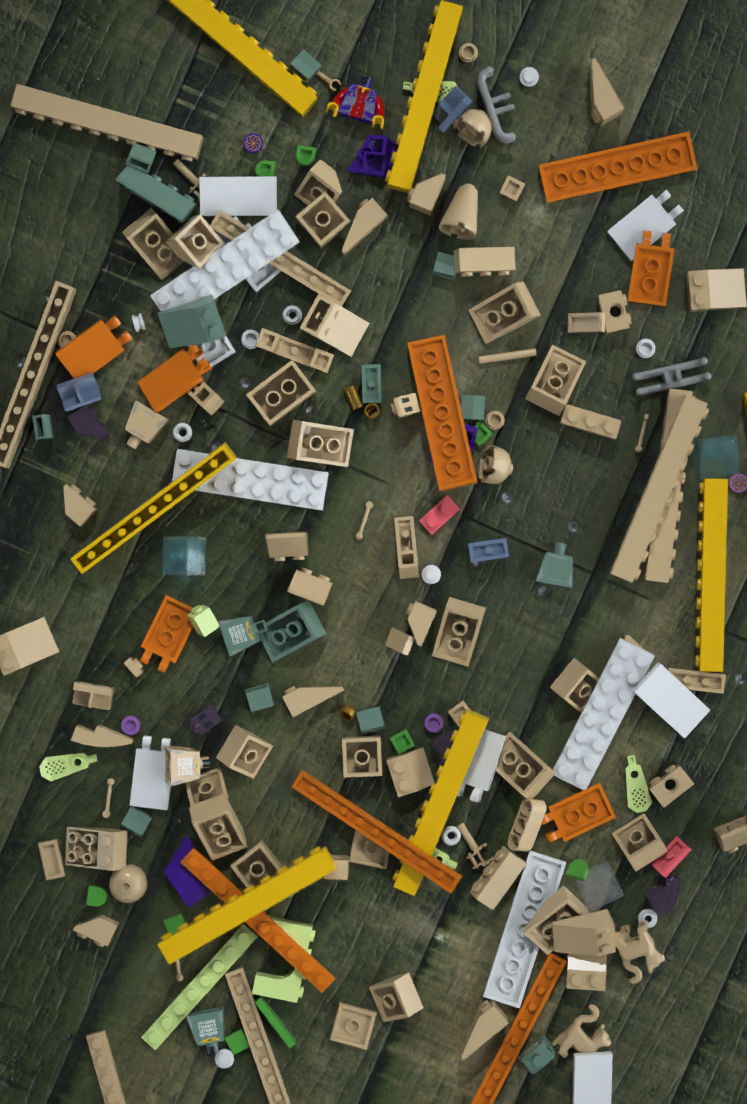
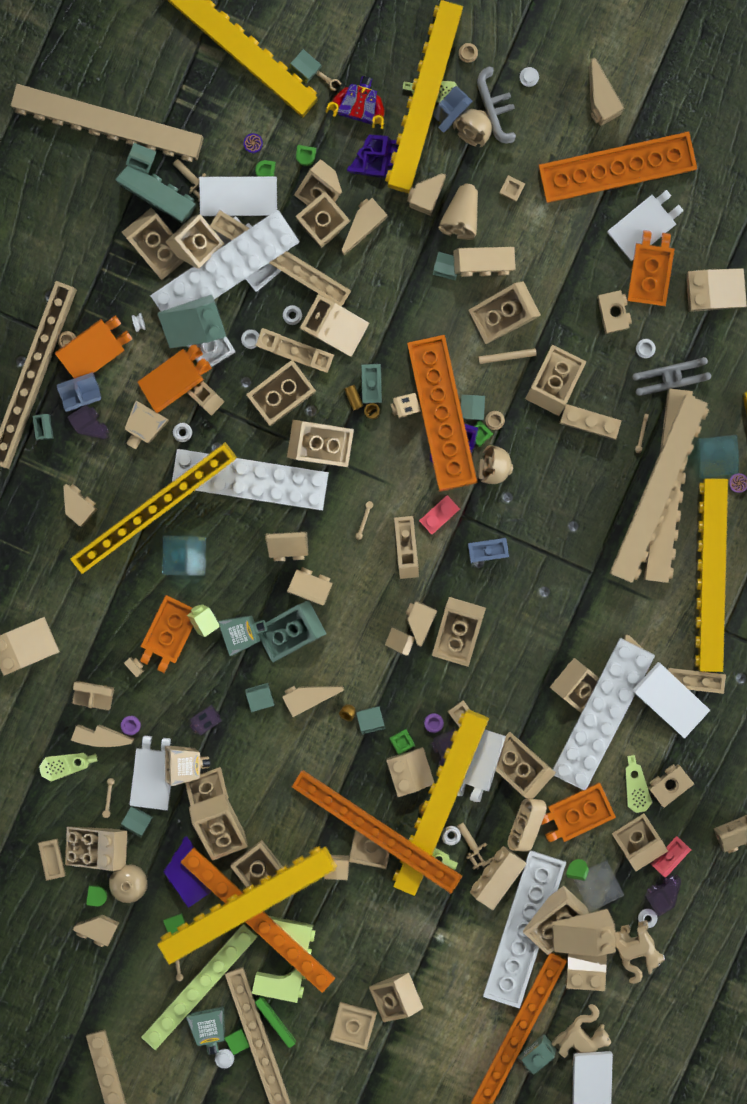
tan slope [216,725,273,779] -> none
tan brick [342,735,382,778] -> none
white plate [422,565,441,584] -> none
tan slope [460,999,508,1060] -> none
sand green torso [535,542,573,588] -> none
tan tile [568,312,605,333] -> none

